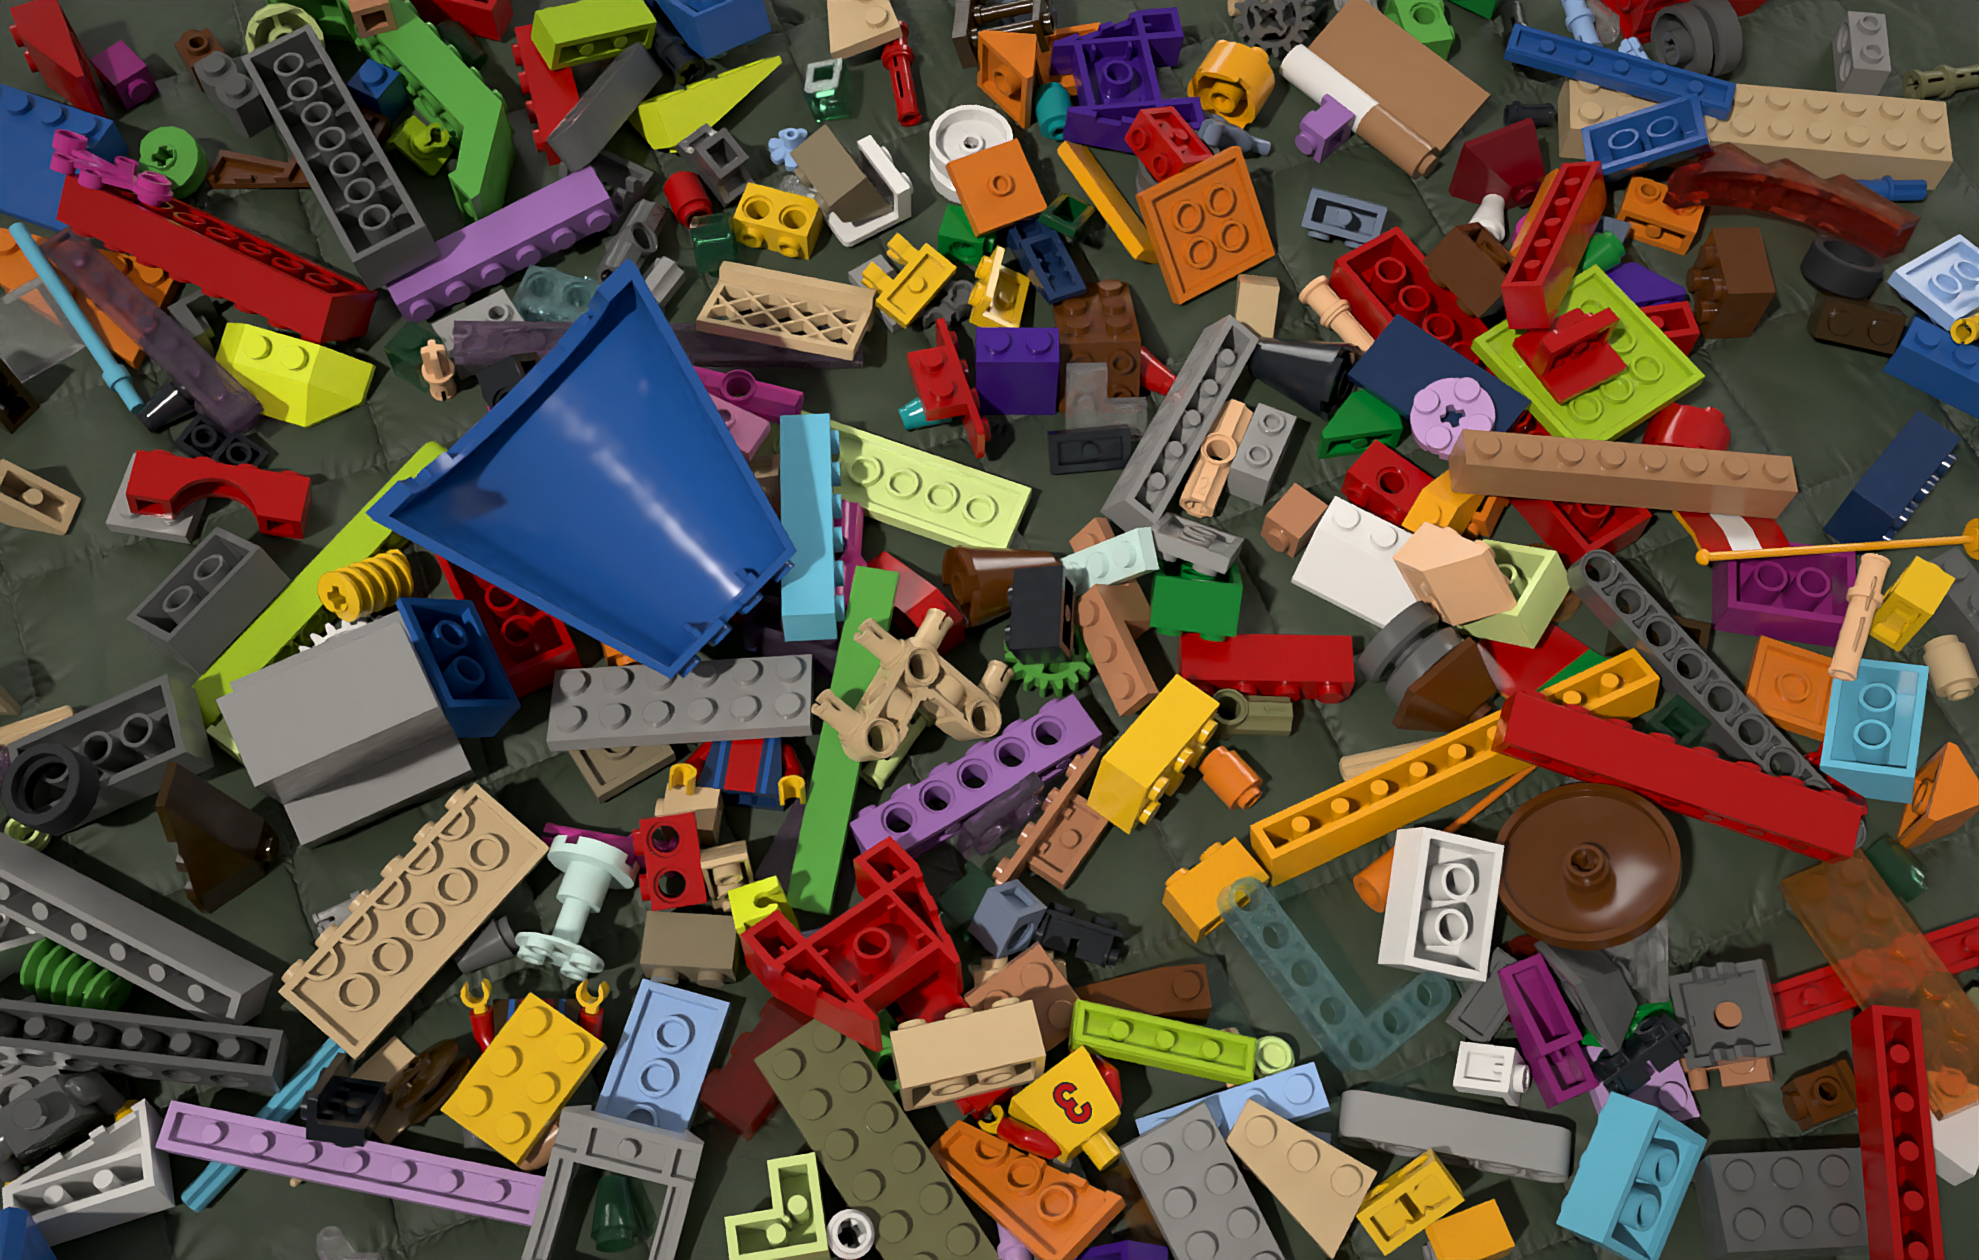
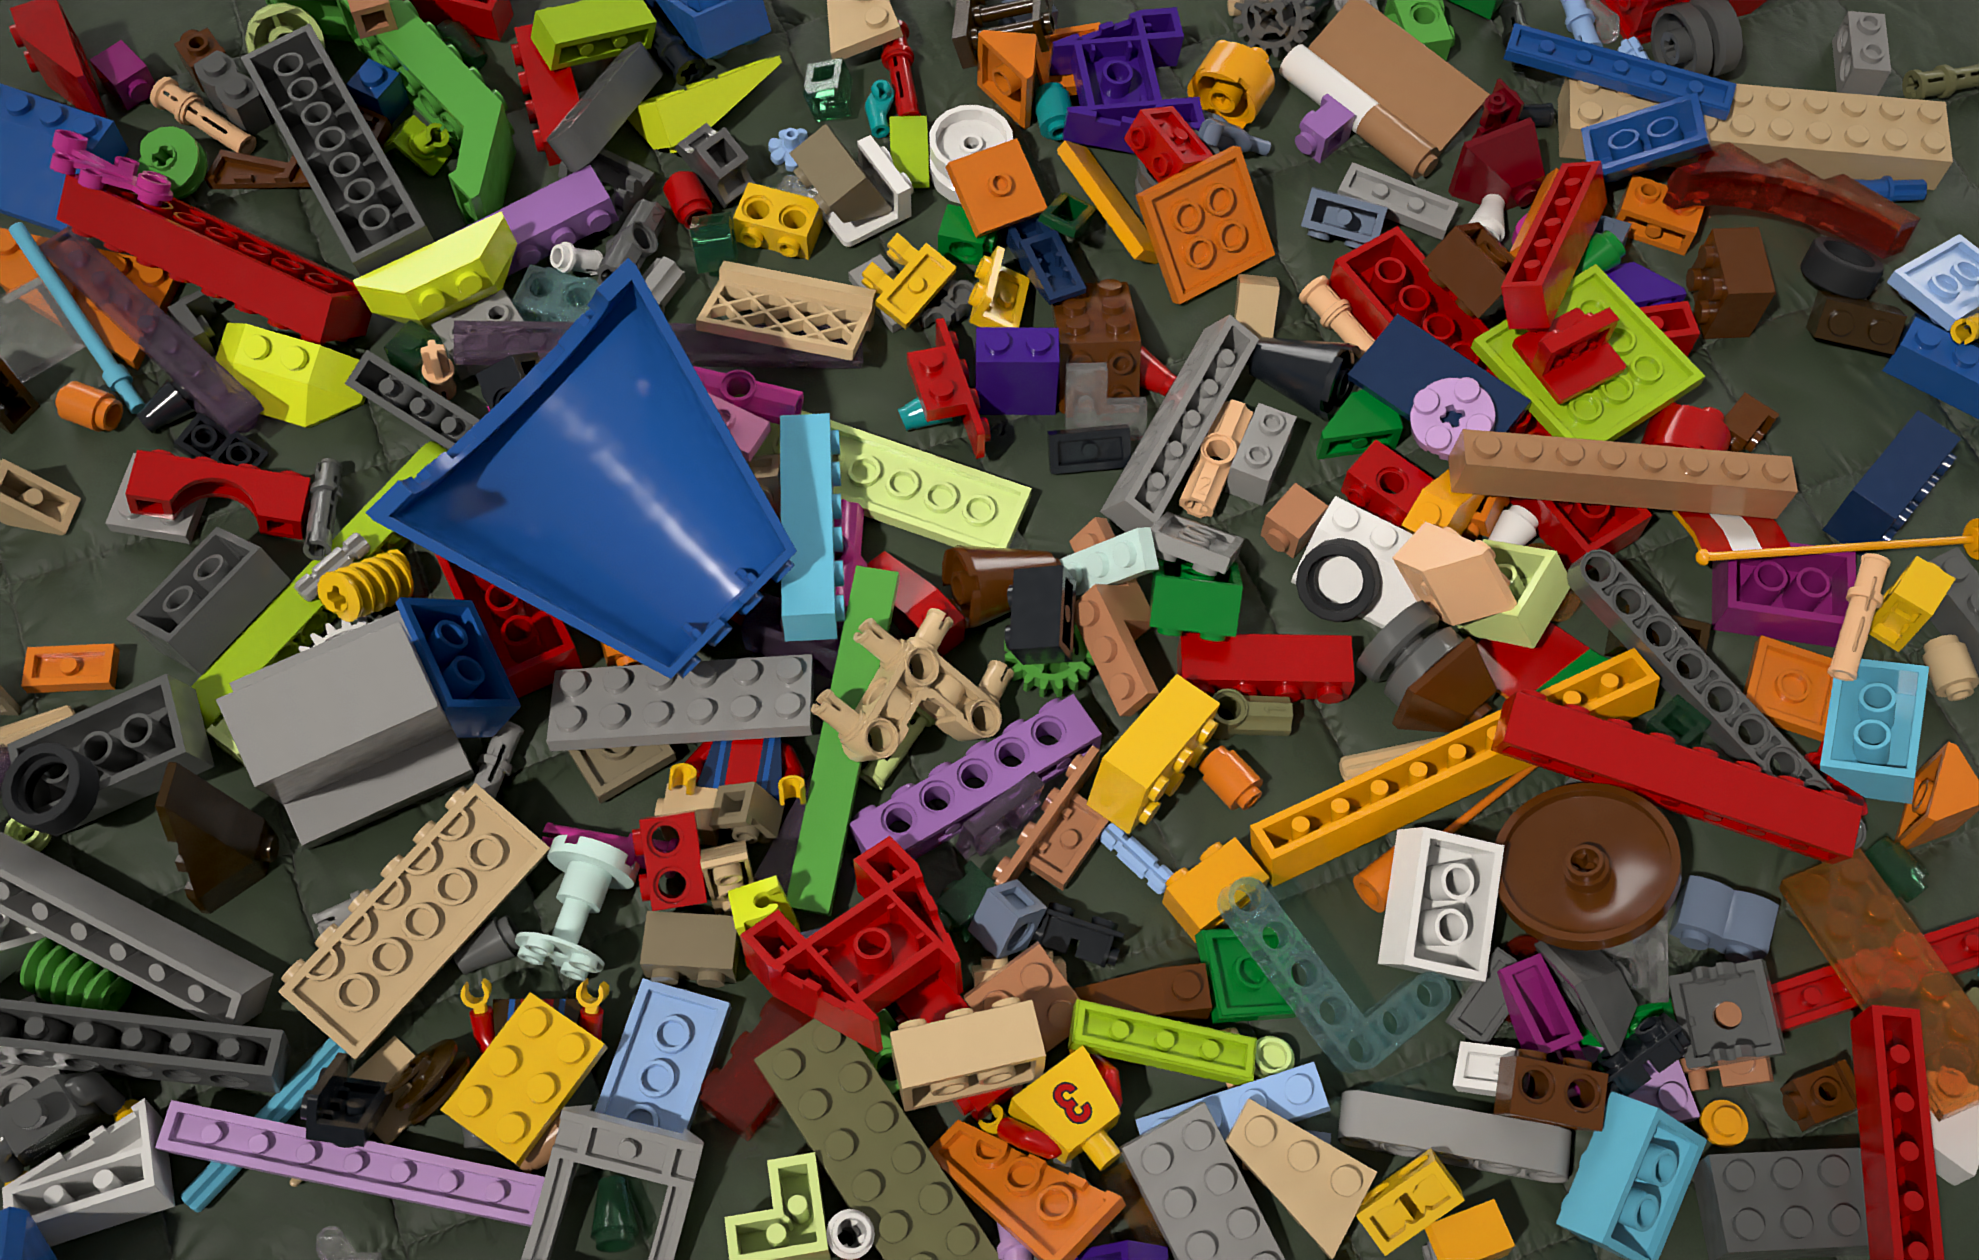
none -> orange plate [21,643,120,693]
none -> orange brick [55,381,123,432]
none -> light nougat pin [150,77,257,155]
none -> light grey axle [294,532,370,602]
none -> dark grey pin [303,458,343,561]
none -> dark grey brick [345,350,480,449]
none -> neon yellow wedge [353,211,517,331]
none -> light grey pin [473,721,524,799]
none -> white pin [550,242,603,275]
none -> dark tan brick [709,782,784,844]
none -> teal arm [865,80,894,138]
none -> lime slope [889,116,929,188]
none -> light blue axle [1100,823,1174,895]
none -> green tile [1195,926,1302,1023]
none -> black tyre [1296,538,1381,622]
none -> light grey plate [1338,162,1459,240]
none -> dark red hinge [1472,78,1524,139]
none -> white cone [1488,505,1539,546]
none -> reddish brown brick [1493,1049,1608,1132]
none -> sand blue brick [1669,875,1779,964]
none -> light orange plate [1699,1100,1748,1148]
none -> reddish brown brick [1723,392,1780,453]

